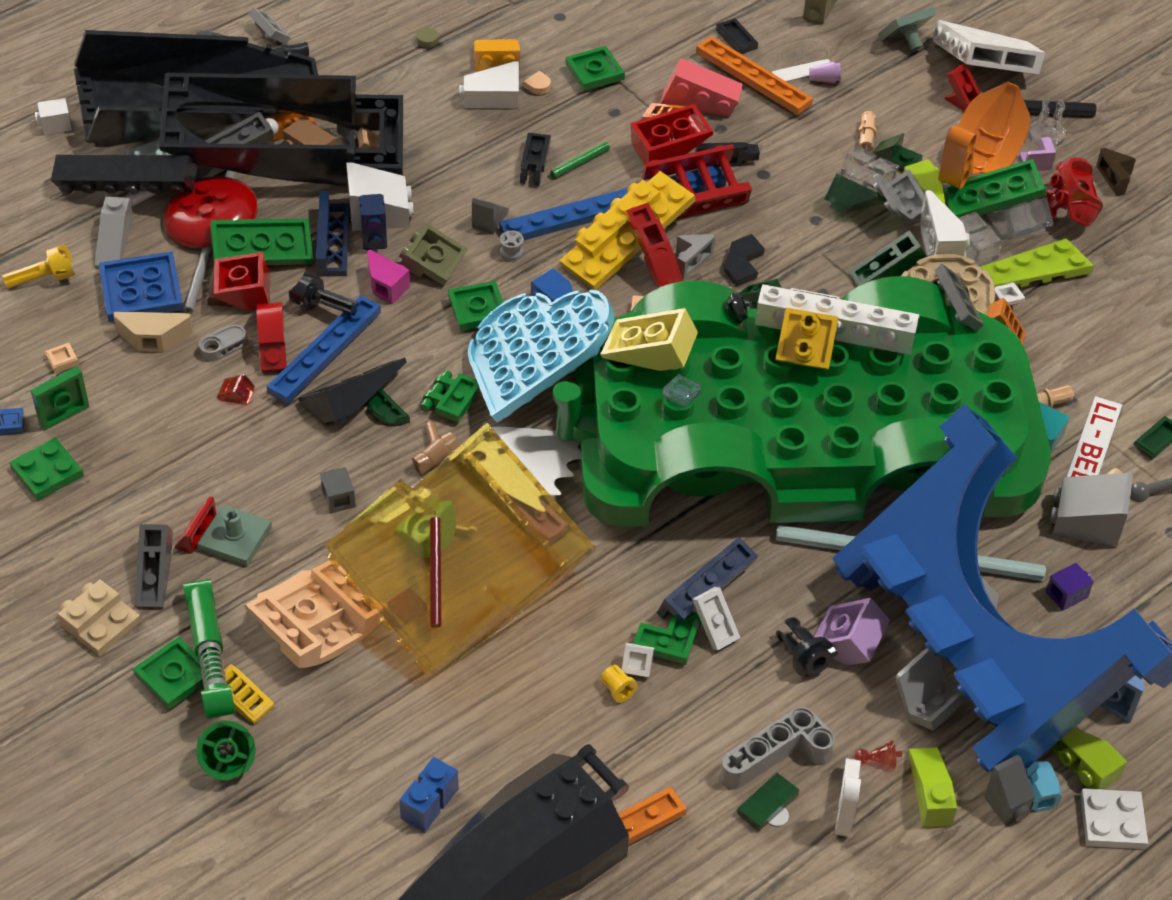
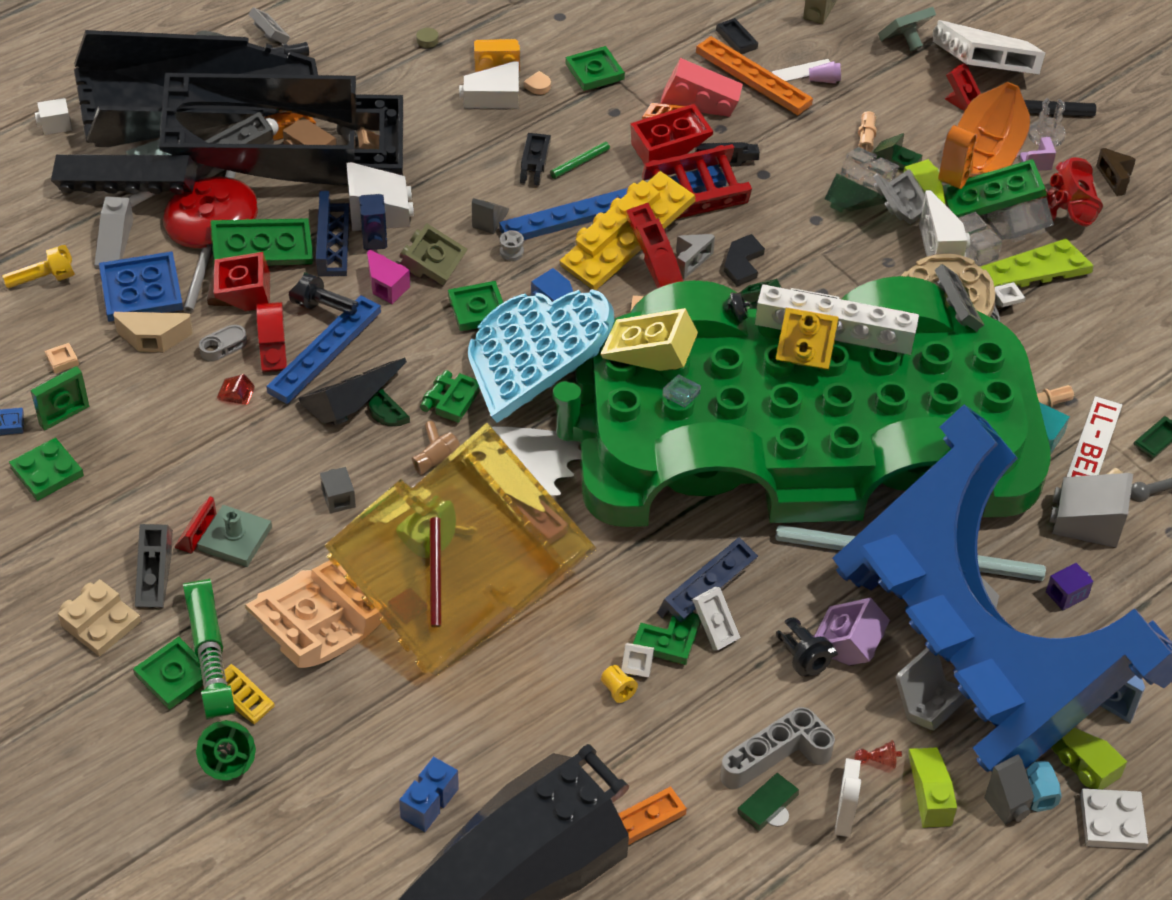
dark green slope [848,230,927,286] -> none
orange slope [987,298,1026,345] -> none

